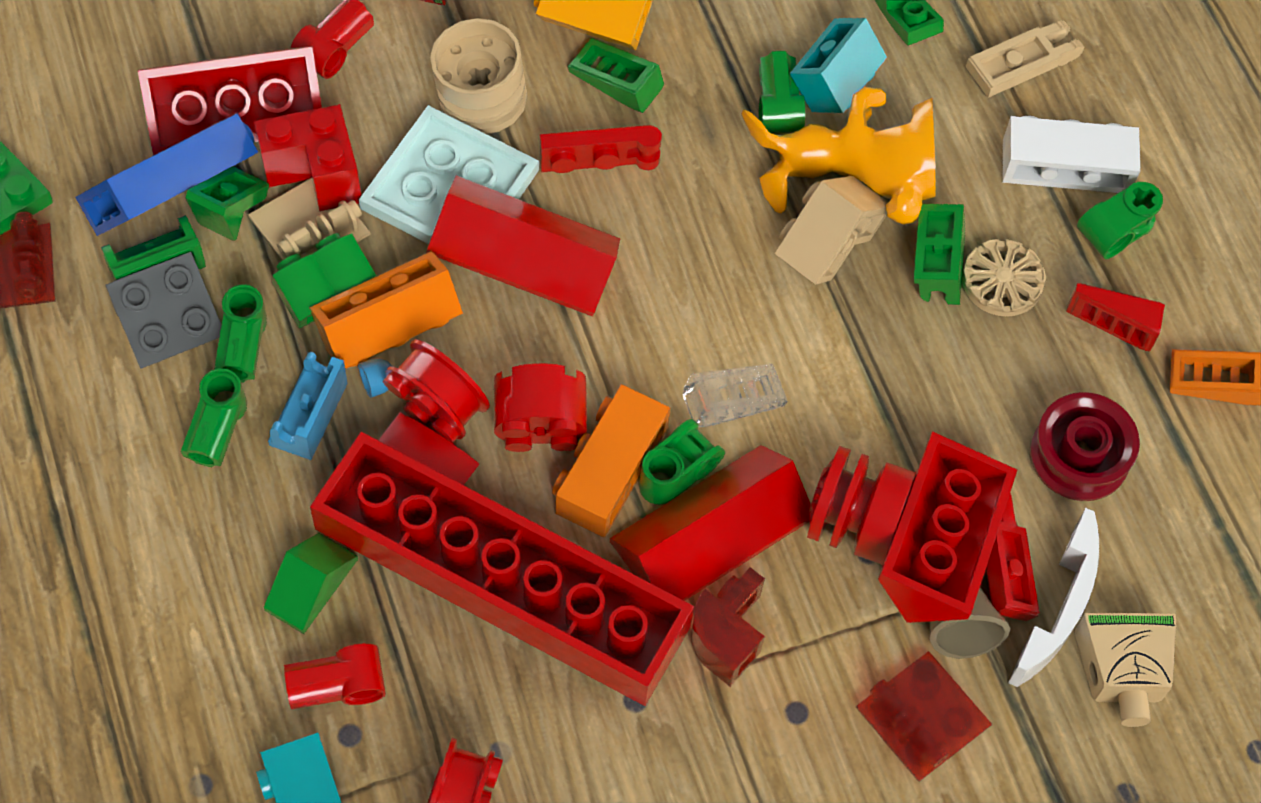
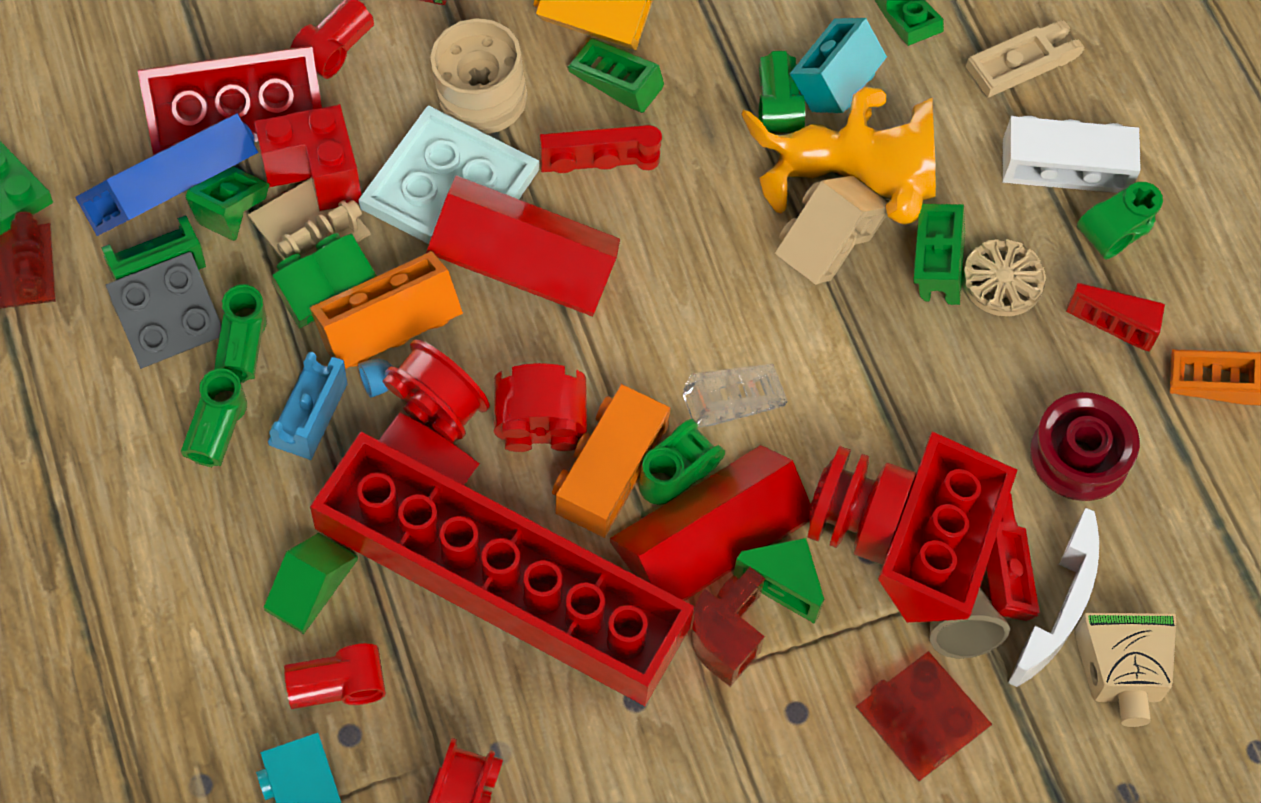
none -> green slope [733,538,824,624]

